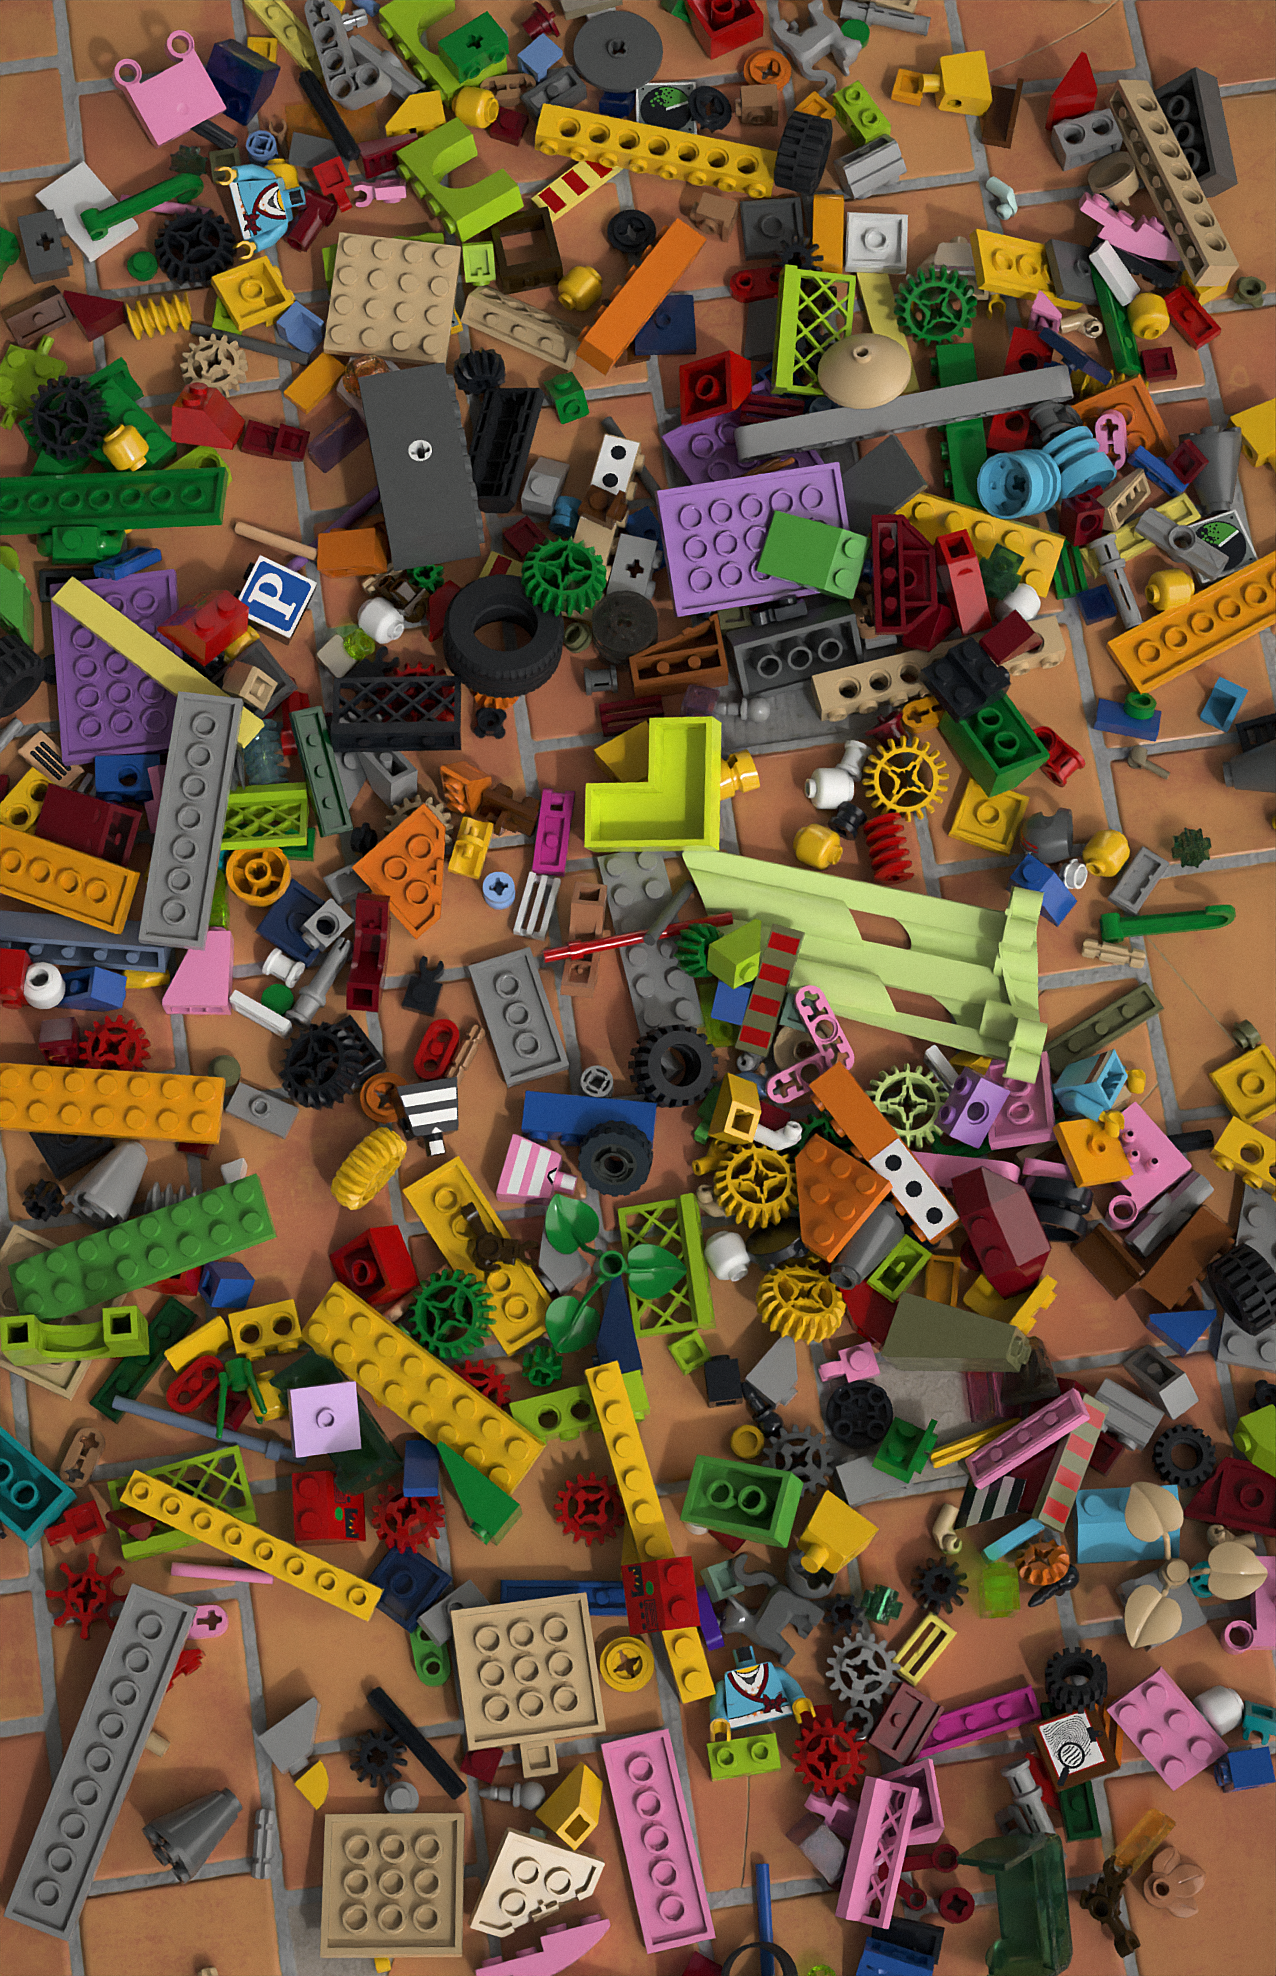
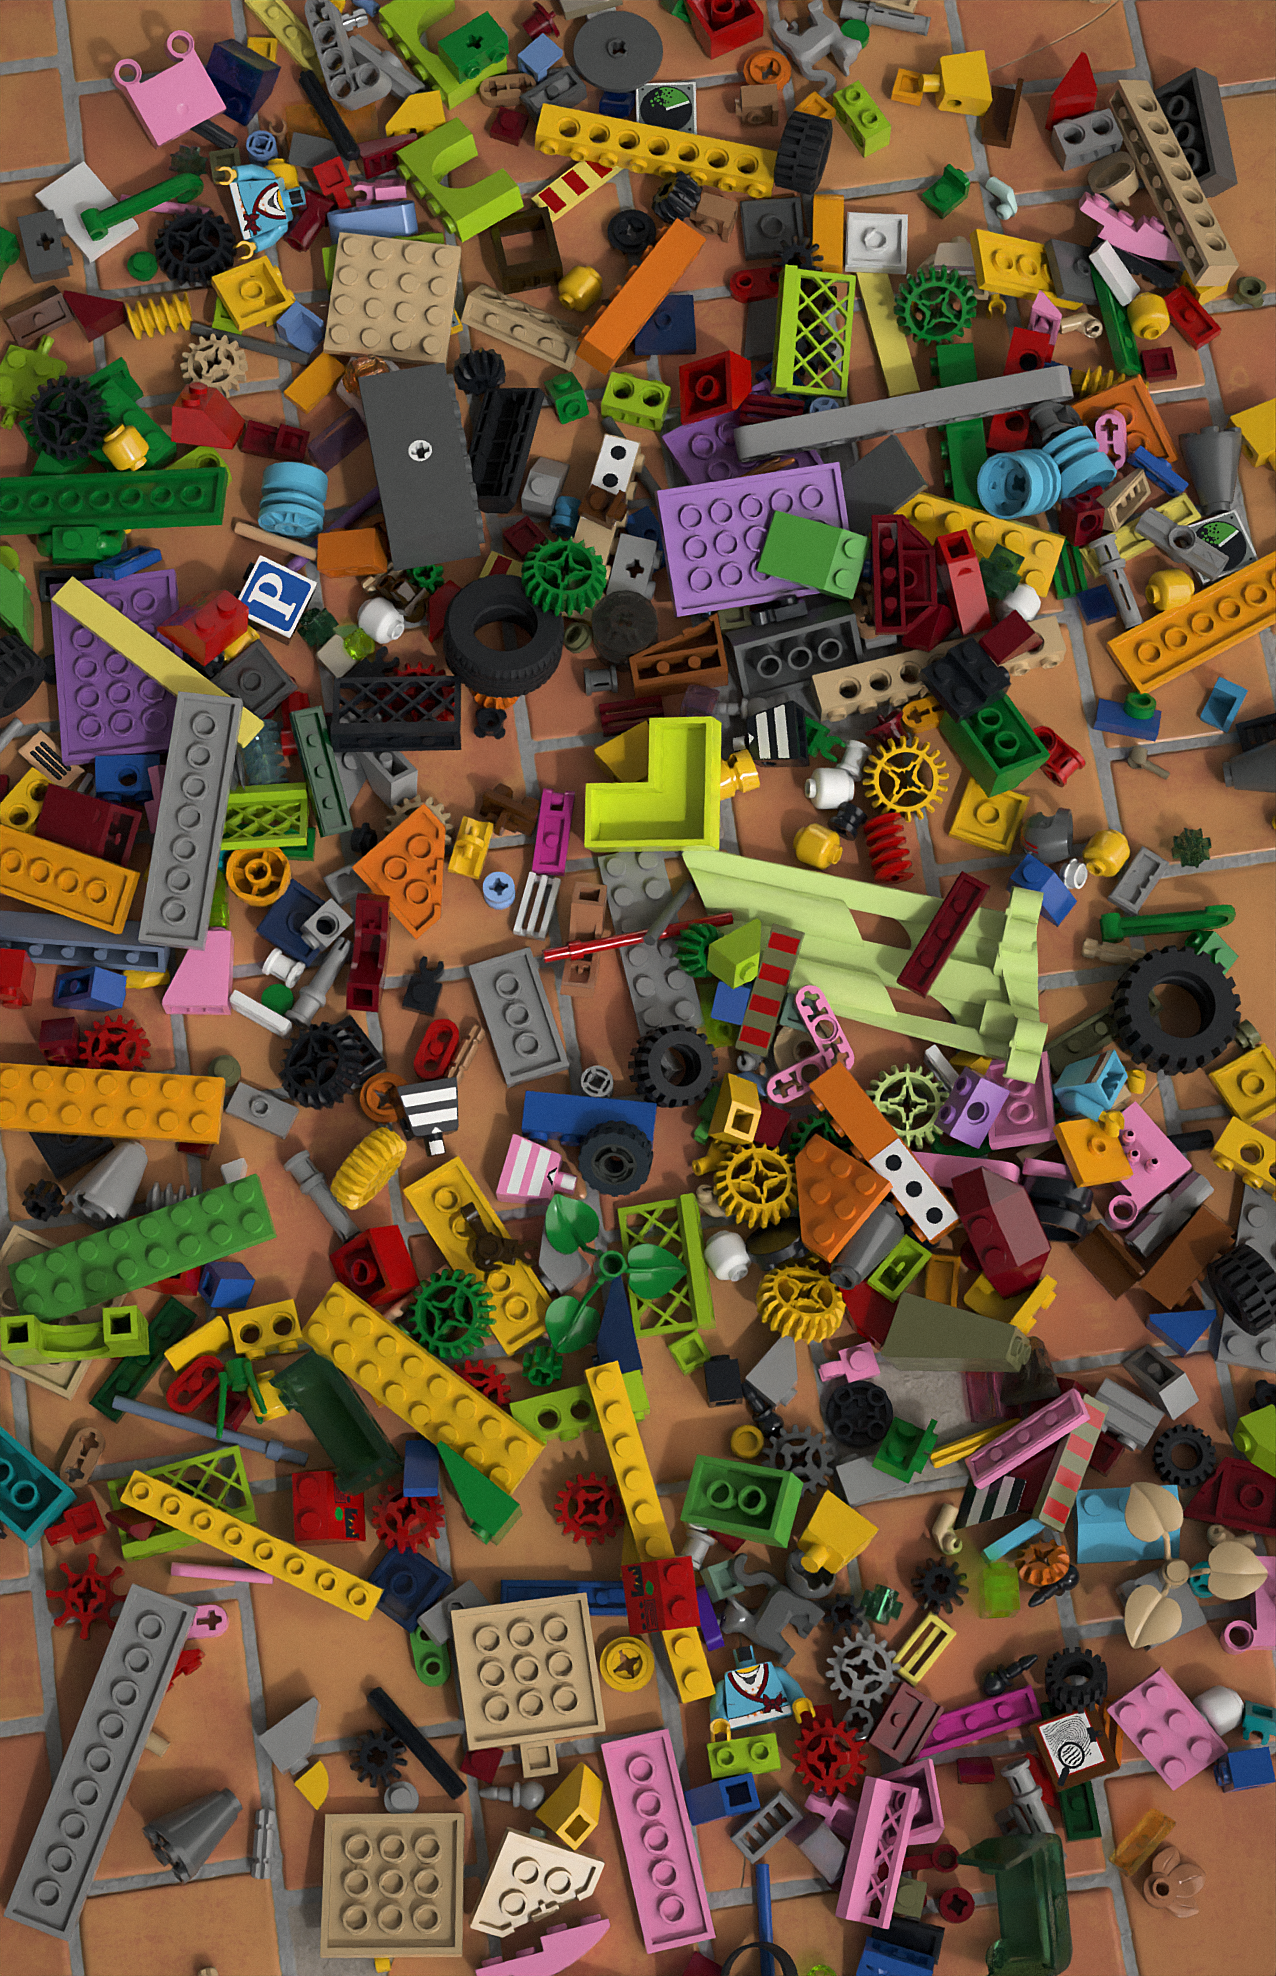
white head [24,962,65,1009] -> none
tan slope [222,661,278,711] -> none
lavender plate [287,1380,361,1458] -> none
orange slope [440,761,493,818] -> none
yellow head [452,86,499,129] -> none
lime bracket [462,241,496,286] -> none
black gear [686,86,732,133] -> none
white arm [754,1121,802,1150] -> none
tan dish [818,333,911,409] -> none
light grey brick [833,134,907,199] -> none
dark blue plate [1038,327,1113,385] -> none
dark brown piece [1079,1855,1141,1958] -> none
dark red plate [1165,439,1209,485] -> none
none -> medium azure wheel [258,462,328,538]
none -> light grey pin [283,1150,361,1244]
none -> clear green gear [297,608,339,647]
none -> medium blue beam [327,200,419,245]
none -> lime brick [601,372,671,433]
none -> black gear [651,171,702,225]
none -> light grey bush [676,1529,715,1572]
none -> blue slope [684,1772,760,1827]
none -> light grey slope [730,1788,806,1864]
none -> black torso [733,700,810,768]
none -> green plate [805,716,846,762]
none -> olive plate [892,1876,928,1919]
none -> dark red tile [896,871,990,998]
none -> green bracket [921,164,970,220]
none -> dark red slope [956,1756,996,1785]
none -> black bar [979,1654,1038,1697]
none -> black tyre [1109,945,1241,1076]
none -> green bracket [1184,930,1239,975]

